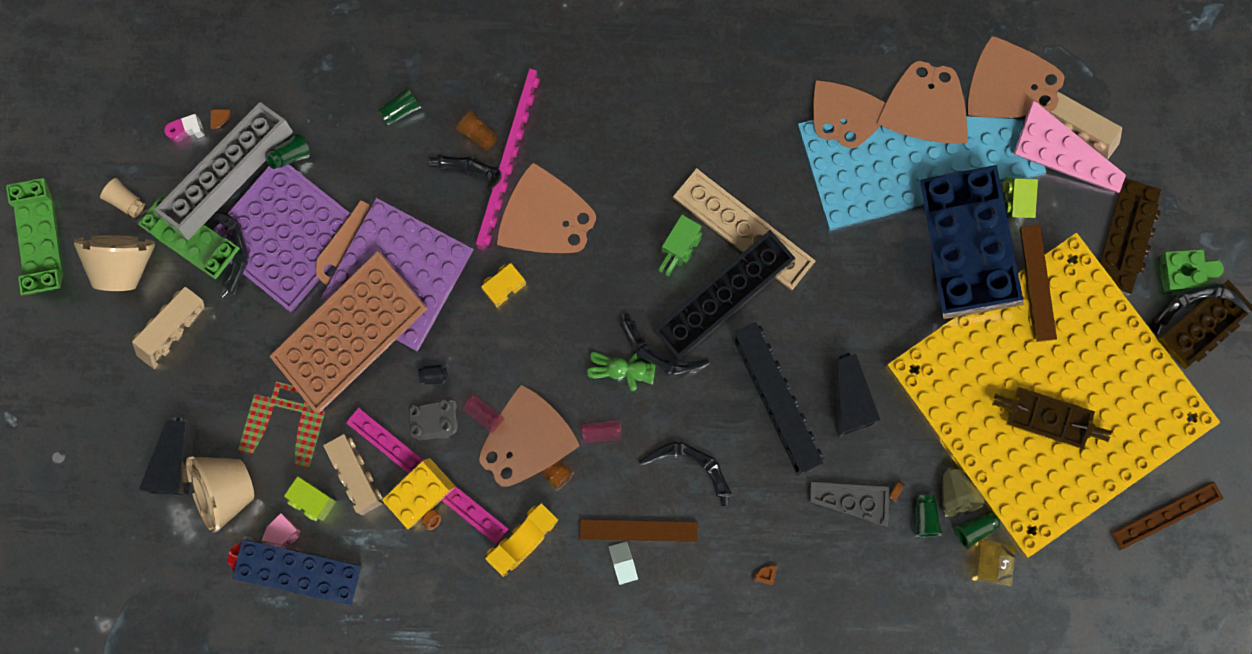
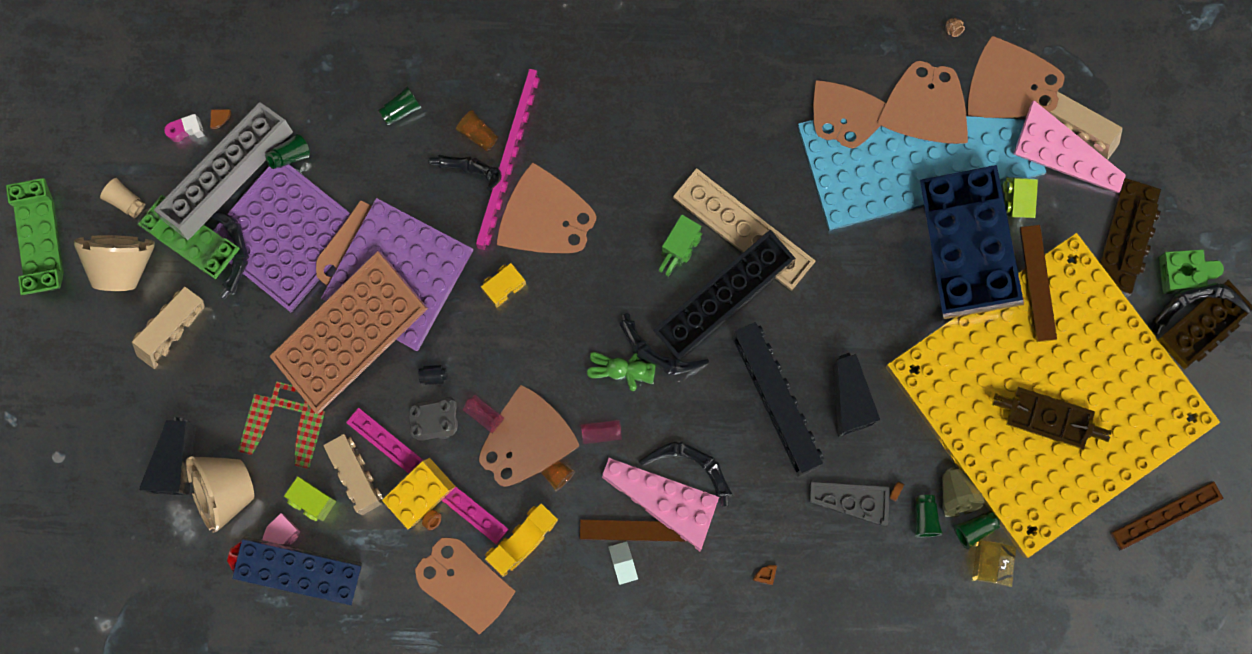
none -> nougat piece [415,538,516,635]
none -> bright pink wing [602,458,719,552]
none -> medium nougat plate [945,17,965,37]

